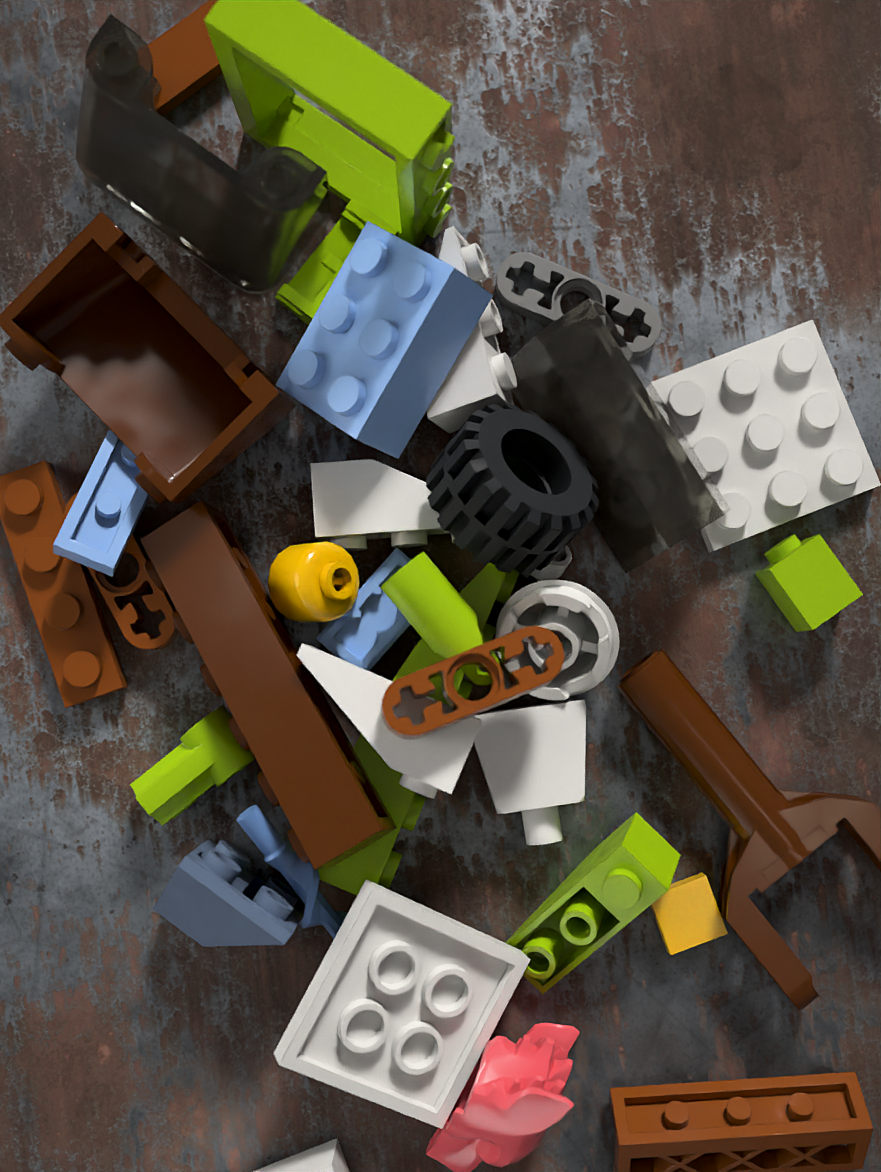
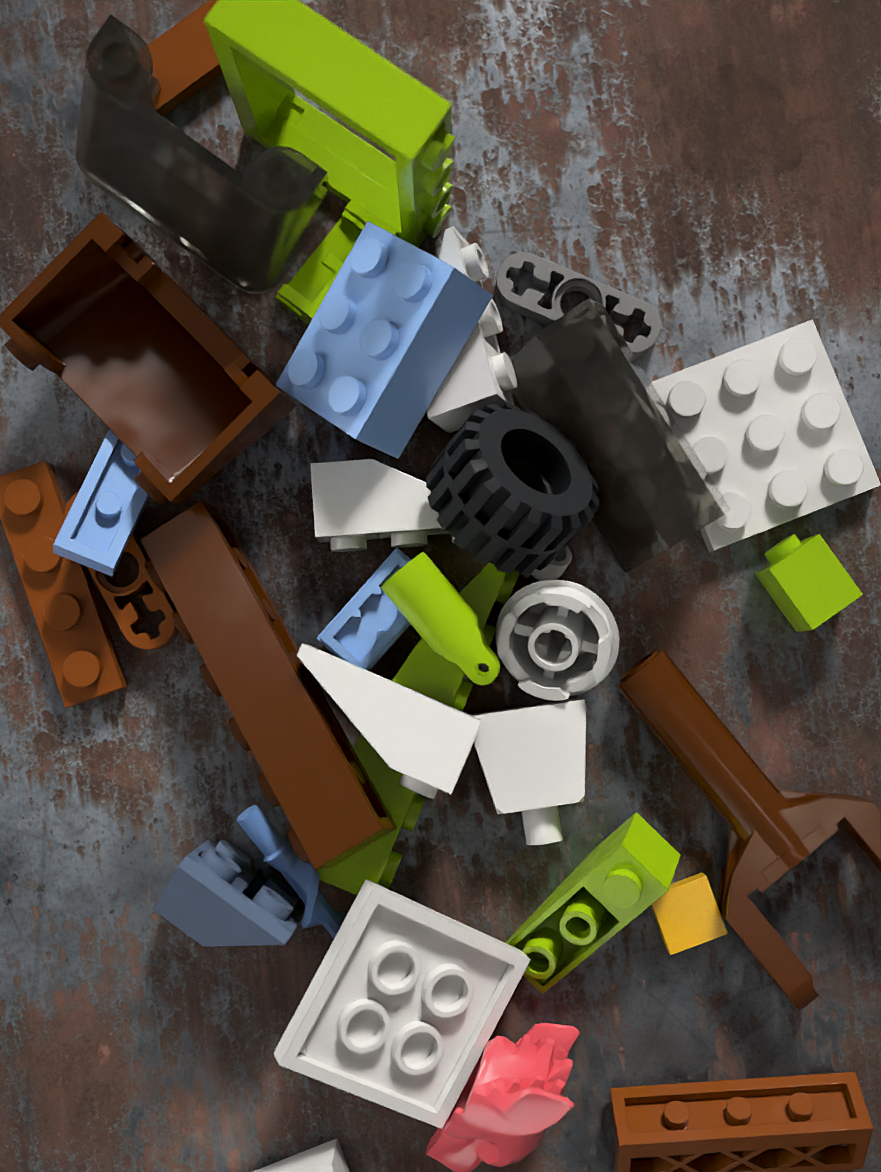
lime piece [130,705,255,826] -> none
yellow head [268,541,360,623] -> none
dark orange beam [381,626,564,739] -> none

